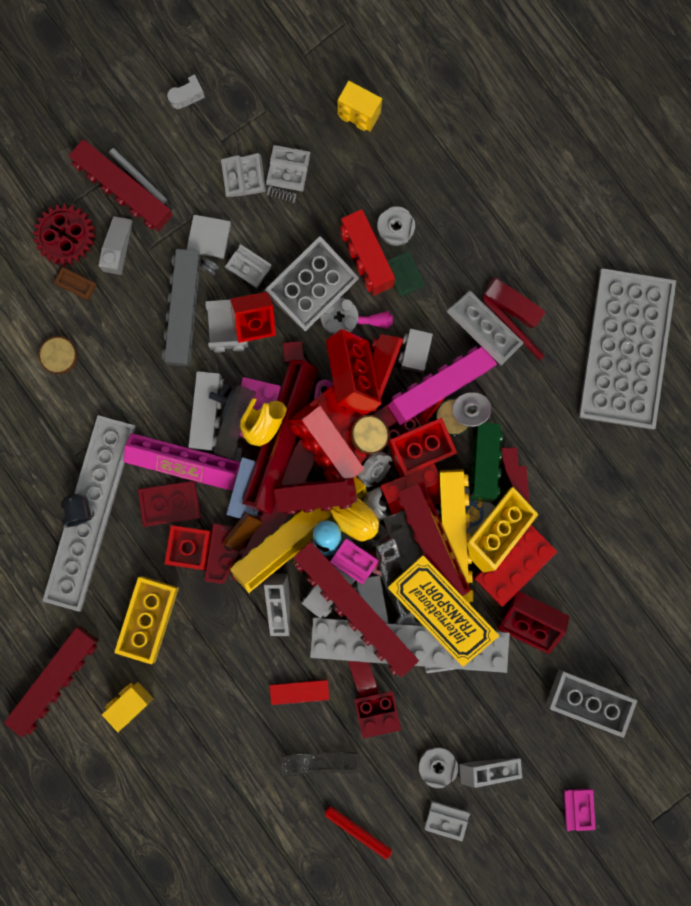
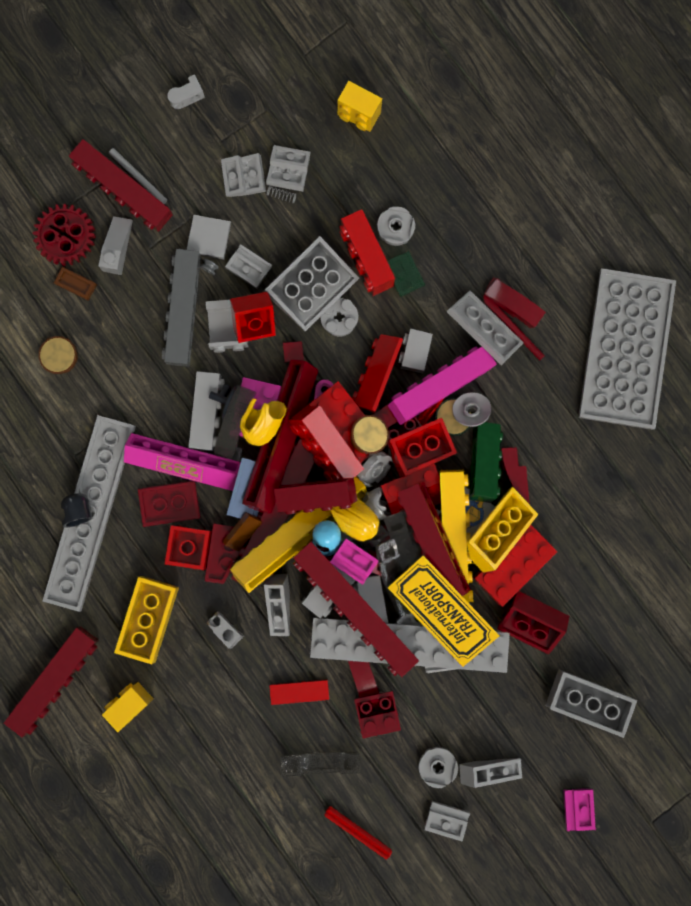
red brick [326,328,382,415] -> none
dark pink cone [358,311,393,330] -> none
none -> light grey leg [206,611,244,649]

